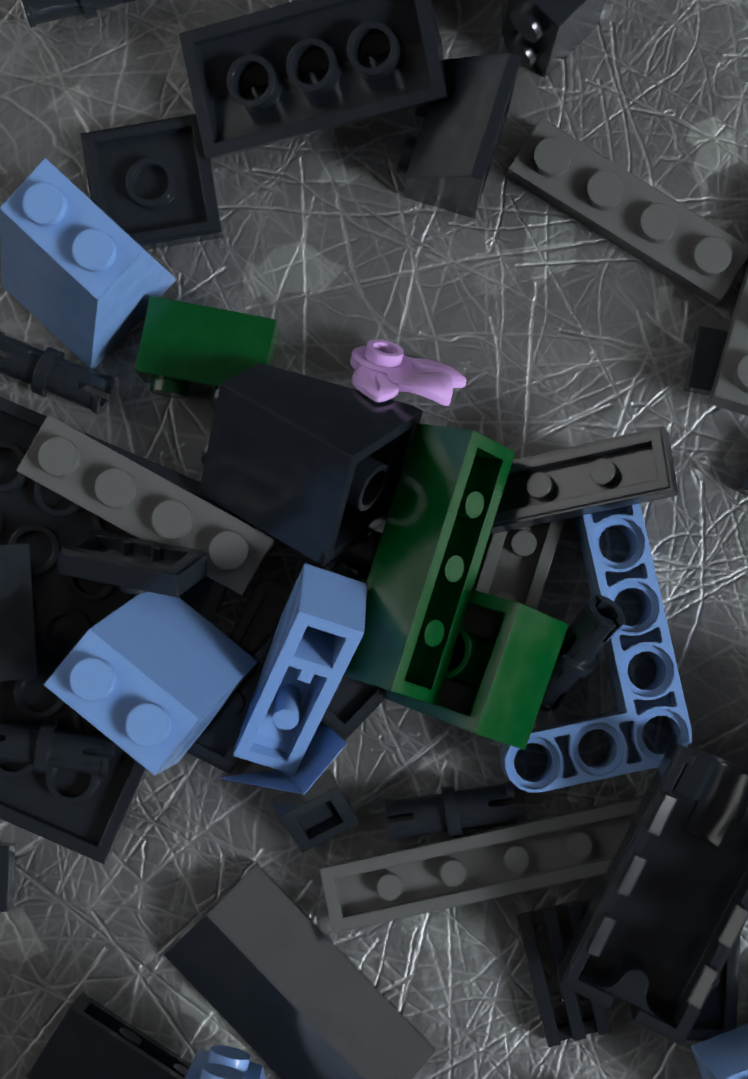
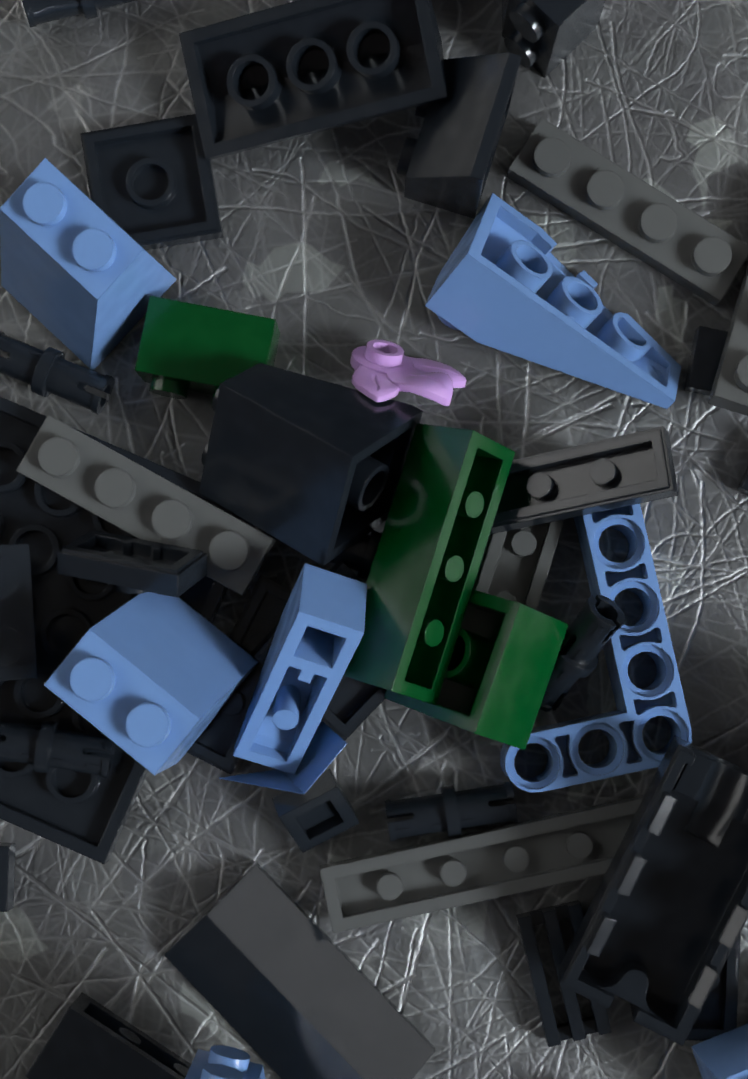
none -> medium blue wedge [425,193,681,409]

